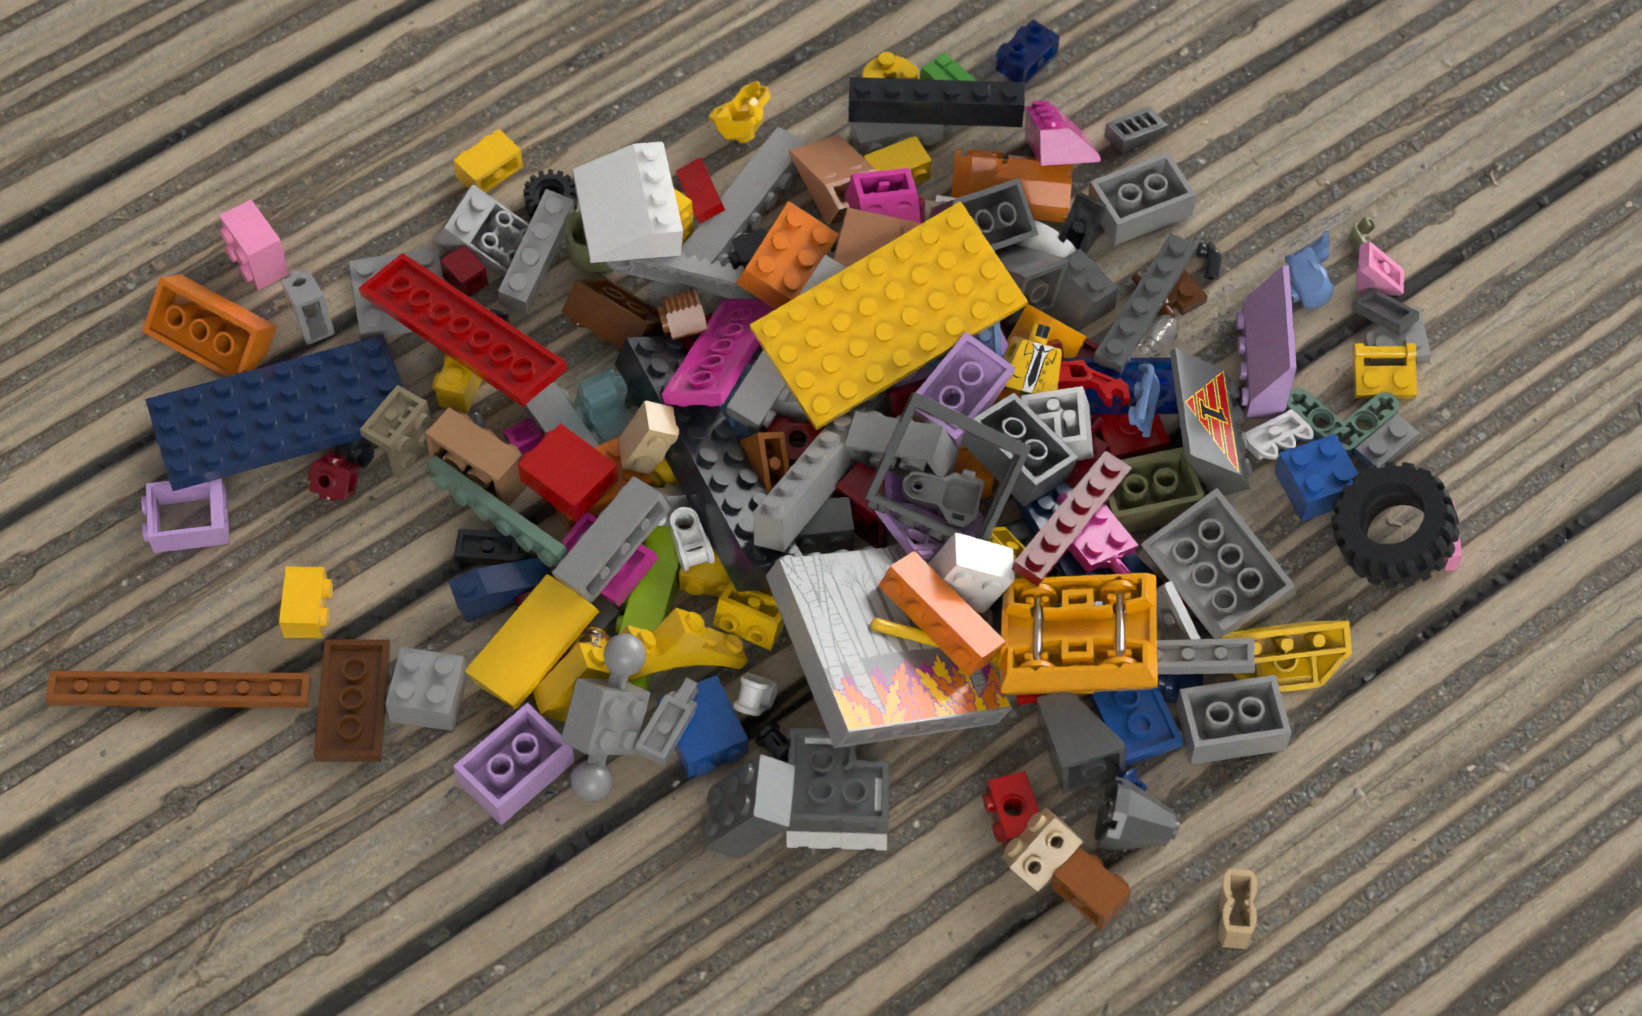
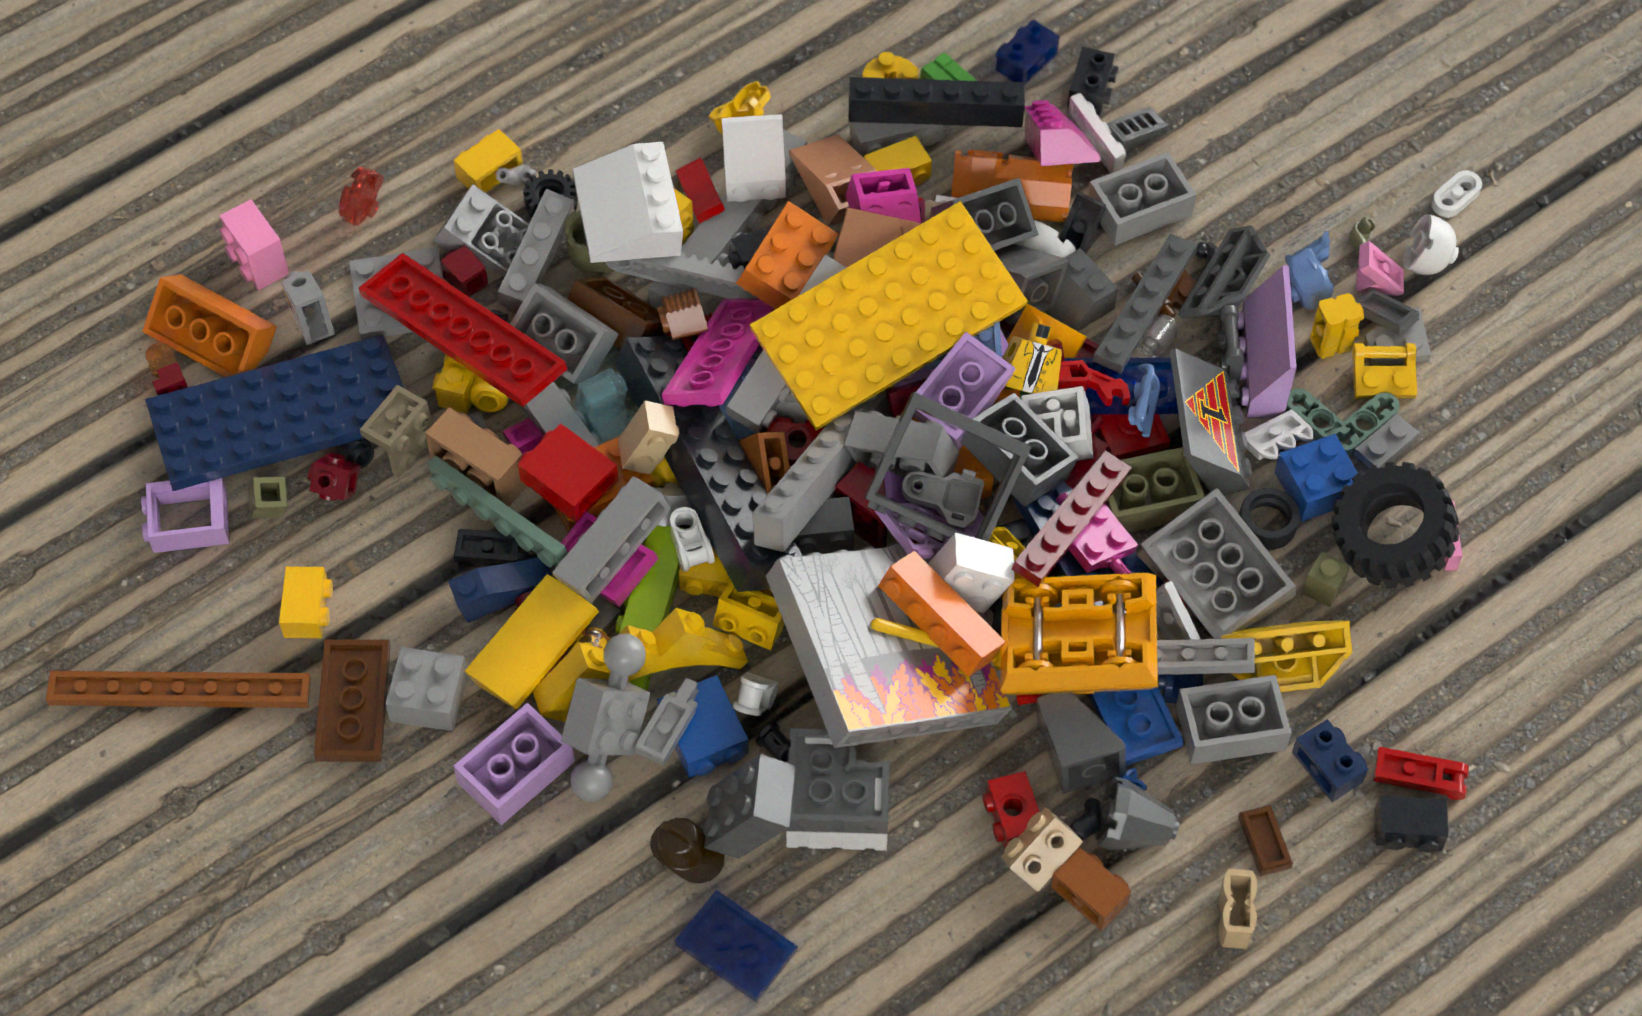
none -> leg [145,343,188,396]
none -> olive brick [248,477,287,518]
none -> clear red plate [339,166,384,226]
none -> yellow head [469,375,509,412]
none -> light grey arm [496,164,537,186]
none -> light grey brick [510,283,619,386]
none -> dark brown piece [650,818,725,883]
none -> clear blue plate [675,889,798,1003]
none -> white slope [722,114,786,202]
none -> black brick [1067,47,1119,115]
none -> white plate [1068,93,1126,173]
none -> black arm [1070,798,1101,840]
none -> dark grey wedge [1178,225,1271,318]
none -> dark grey plate [1216,305,1244,385]
none -> reddish brown tile [1238,805,1293,876]
none -> black tyre [1239,488,1300,550]
none -> dark blue brick [1292,719,1368,802]
none -> olive brick [1302,551,1350,607]
none -> yellow brick [1309,293,1364,359]
none -> red plate [1373,746,1469,800]
none -> black brick [1375,795,1449,852]
none -> white cylinder [1403,214,1459,275]
none -> white plate [1432,171,1482,218]

